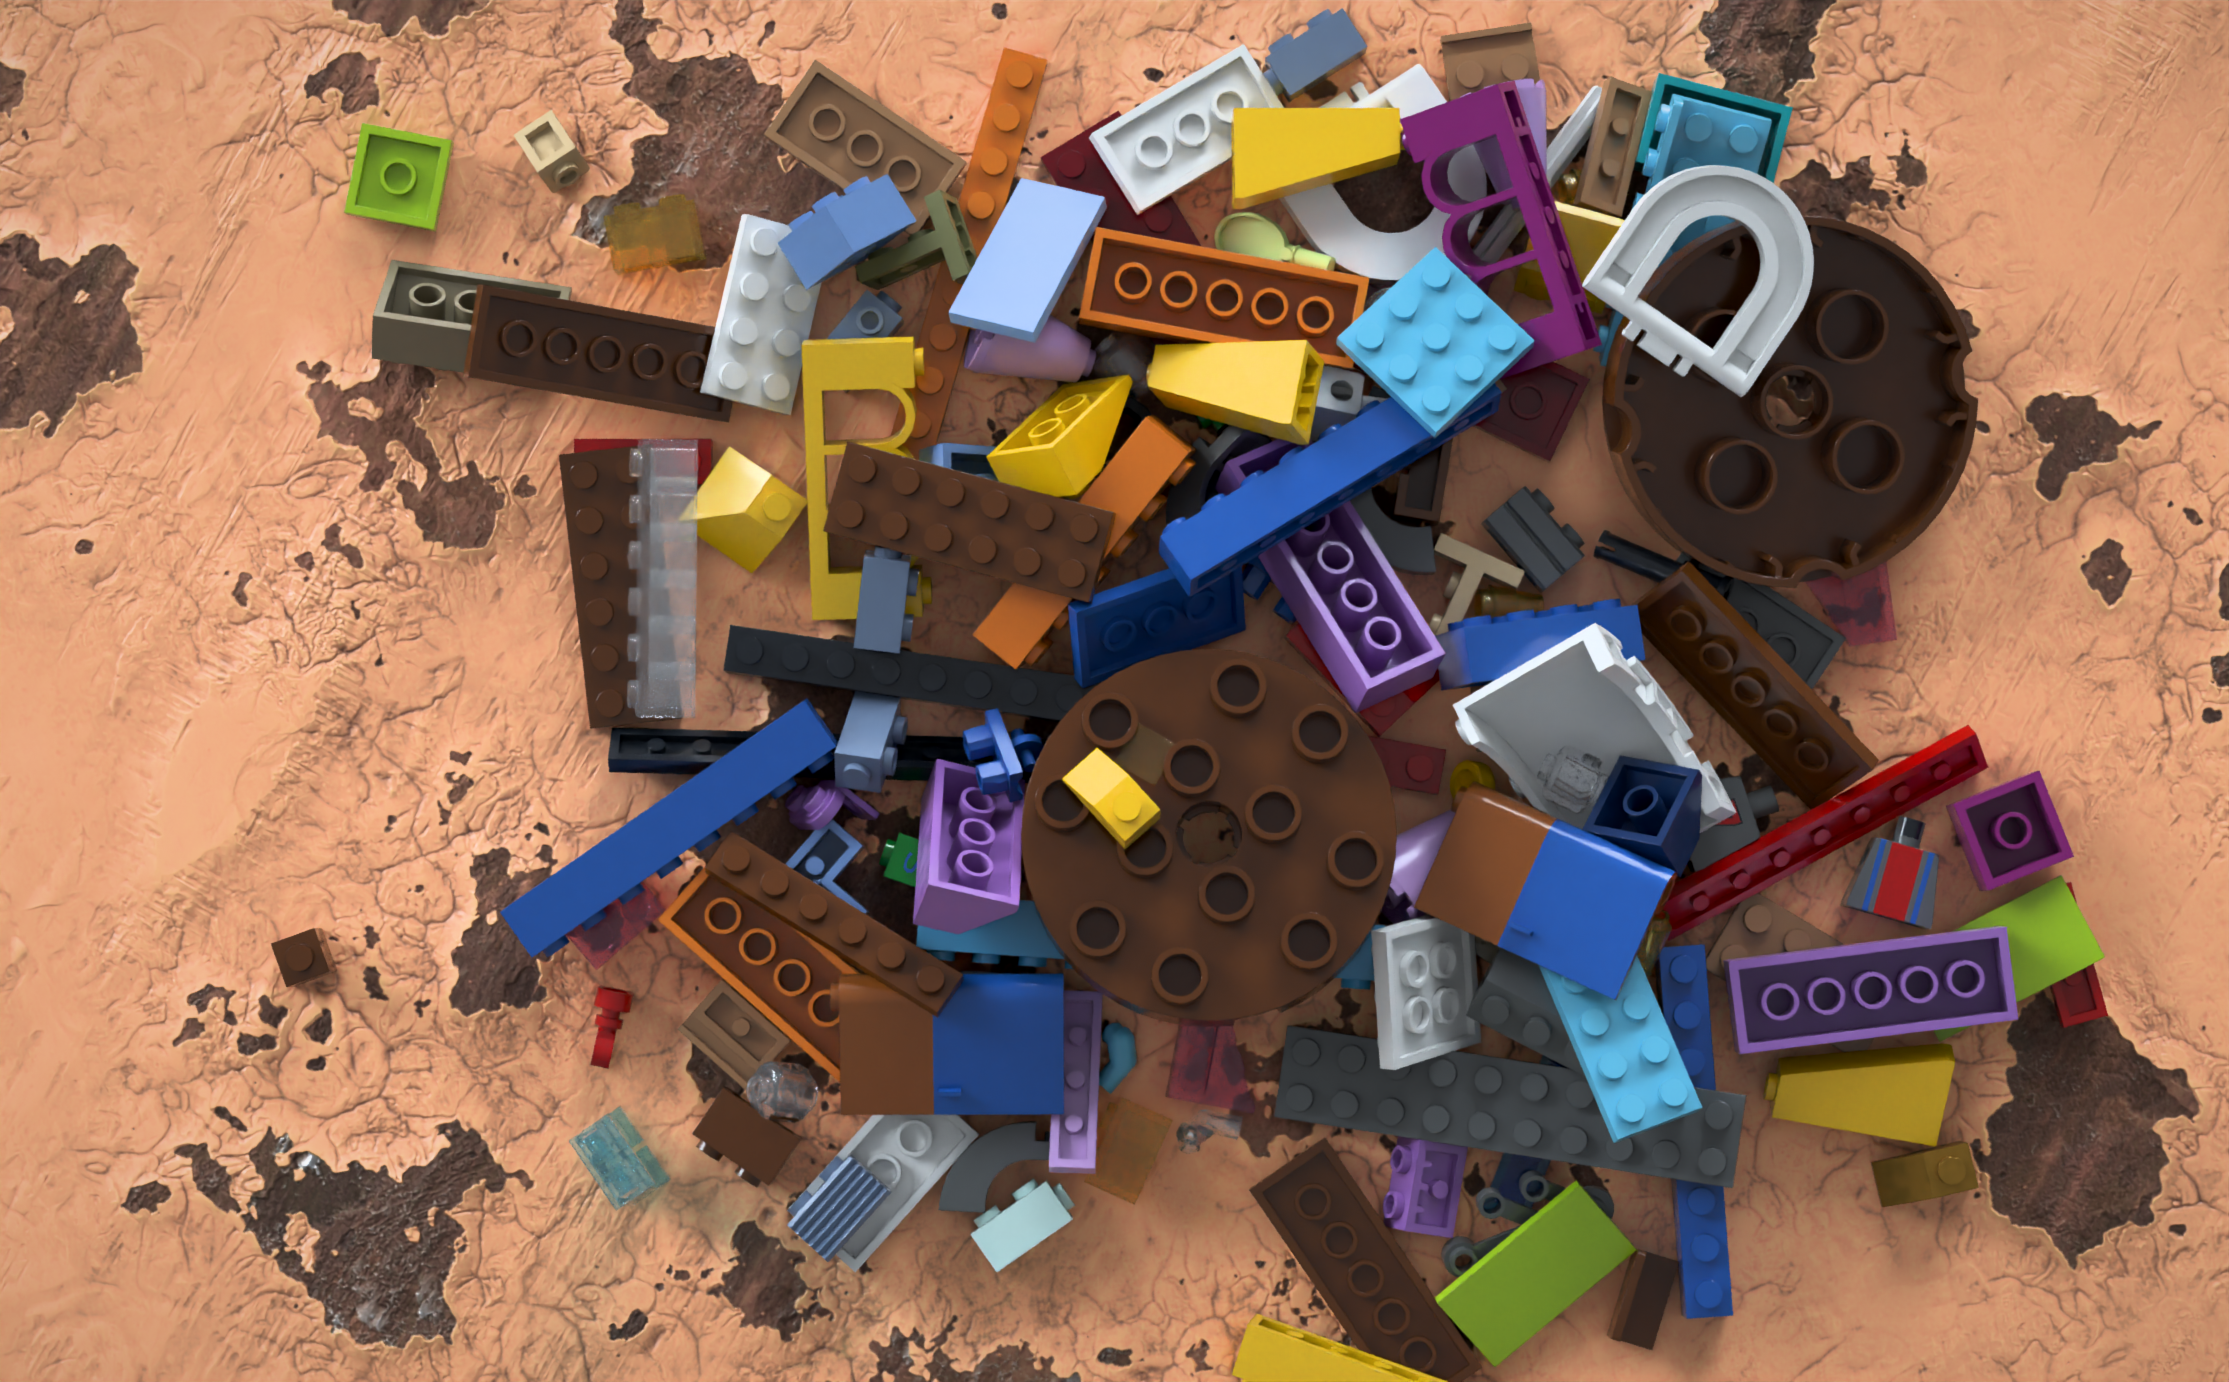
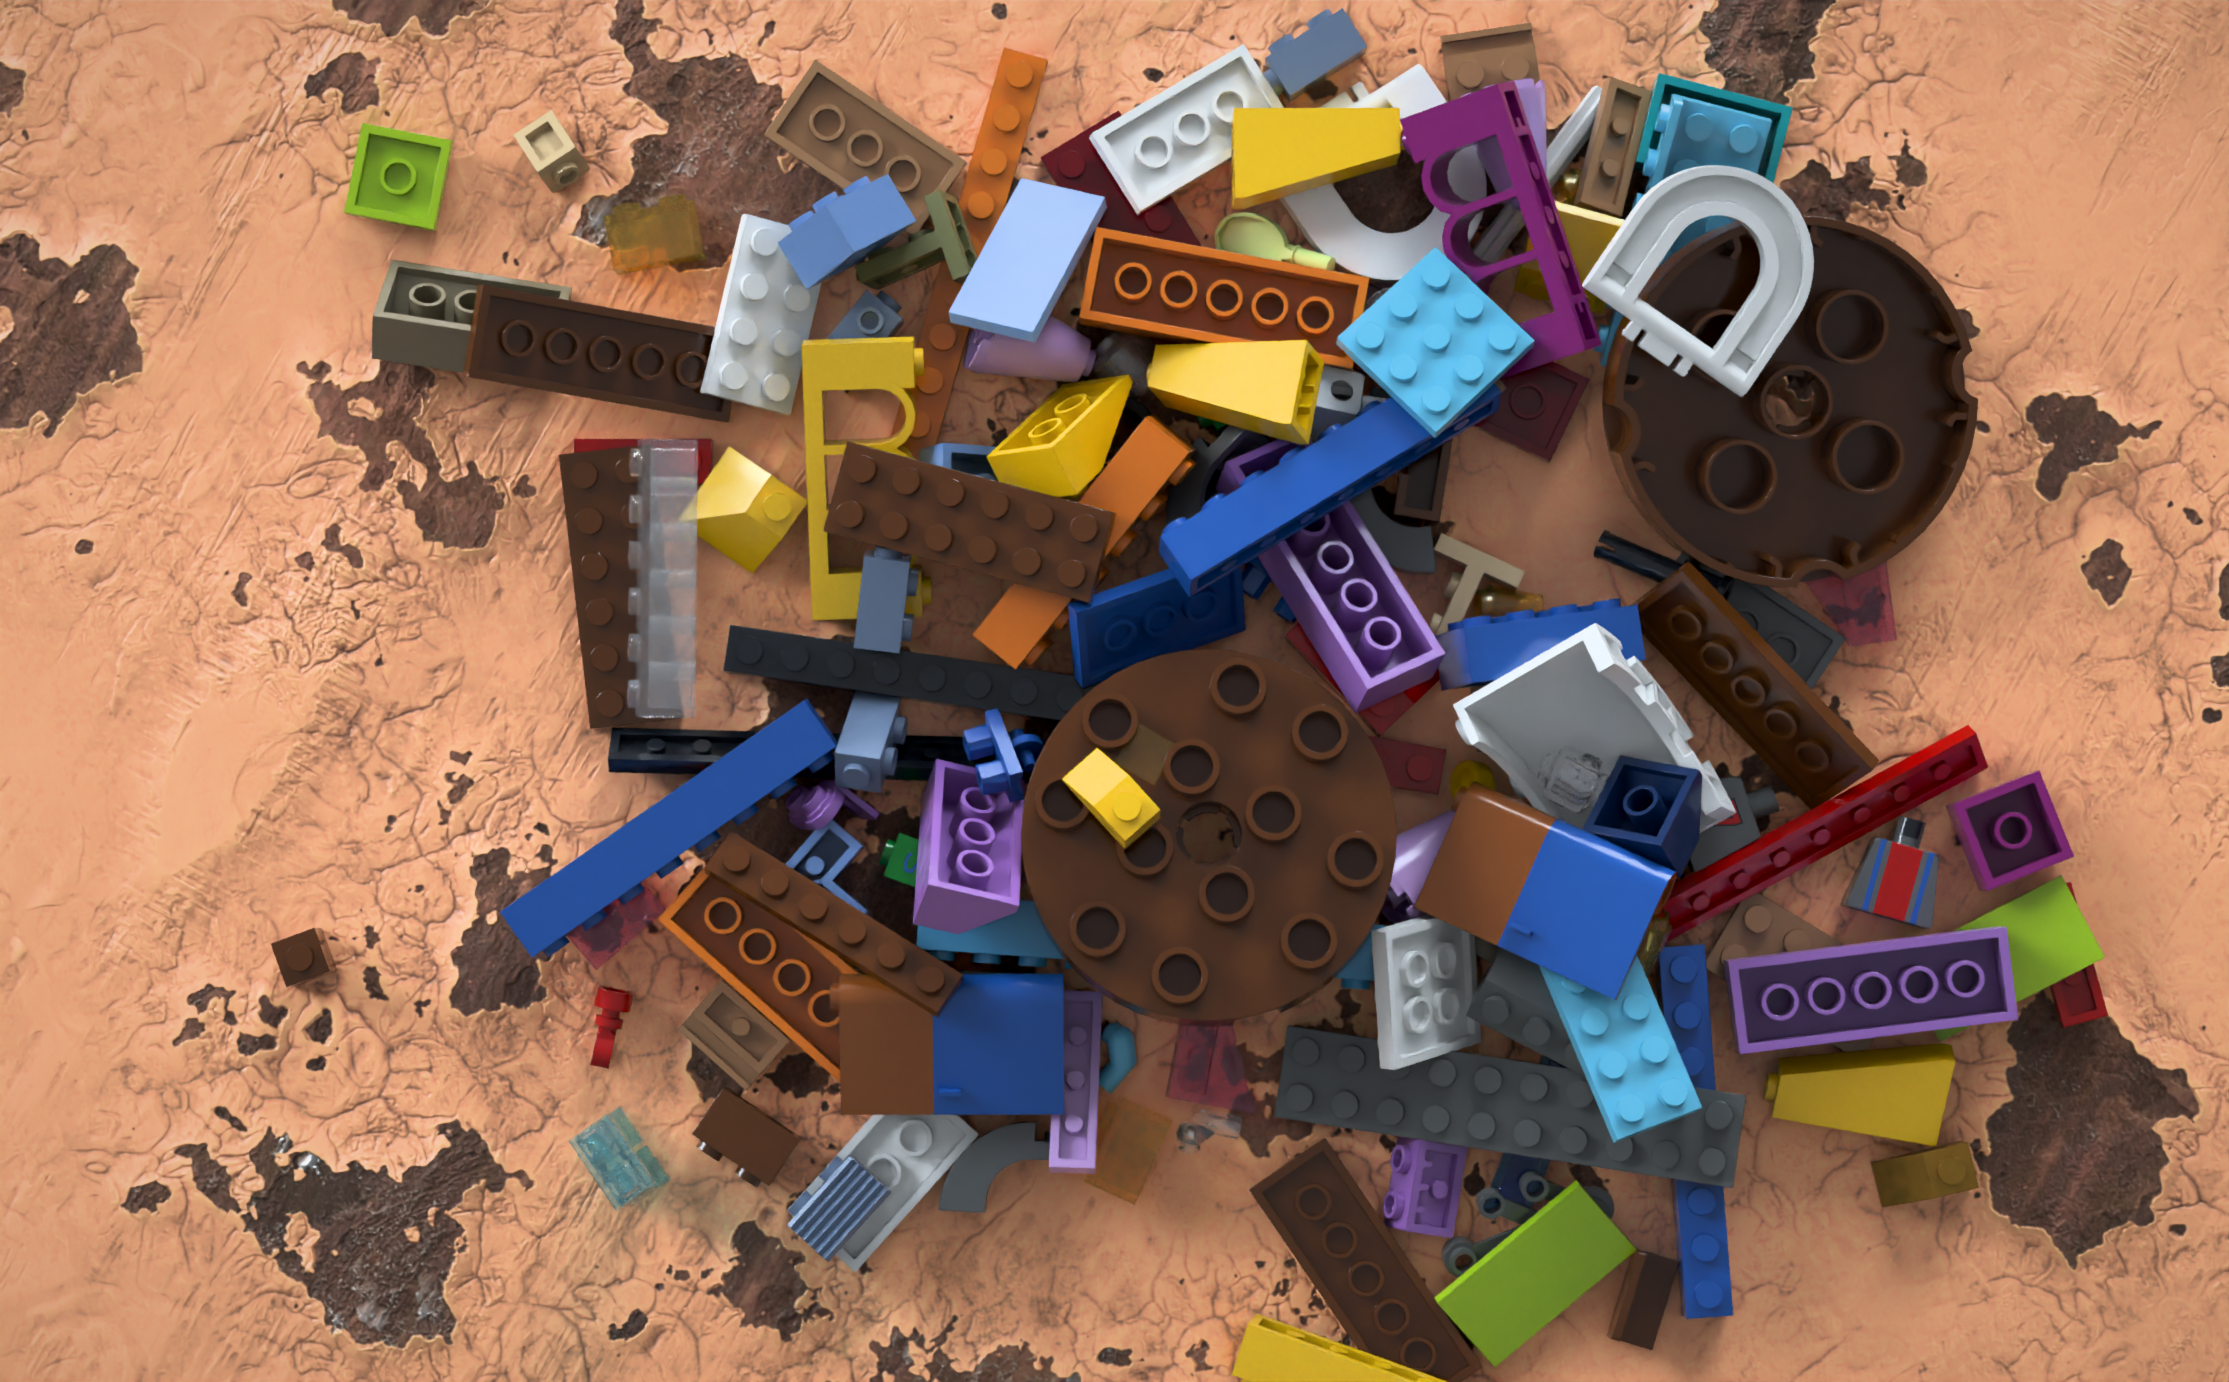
clear head [746,1061,818,1123] -> none
light aqua brick [970,1178,1075,1272] -> none
dark grey brick [1481,486,1585,594] -> none

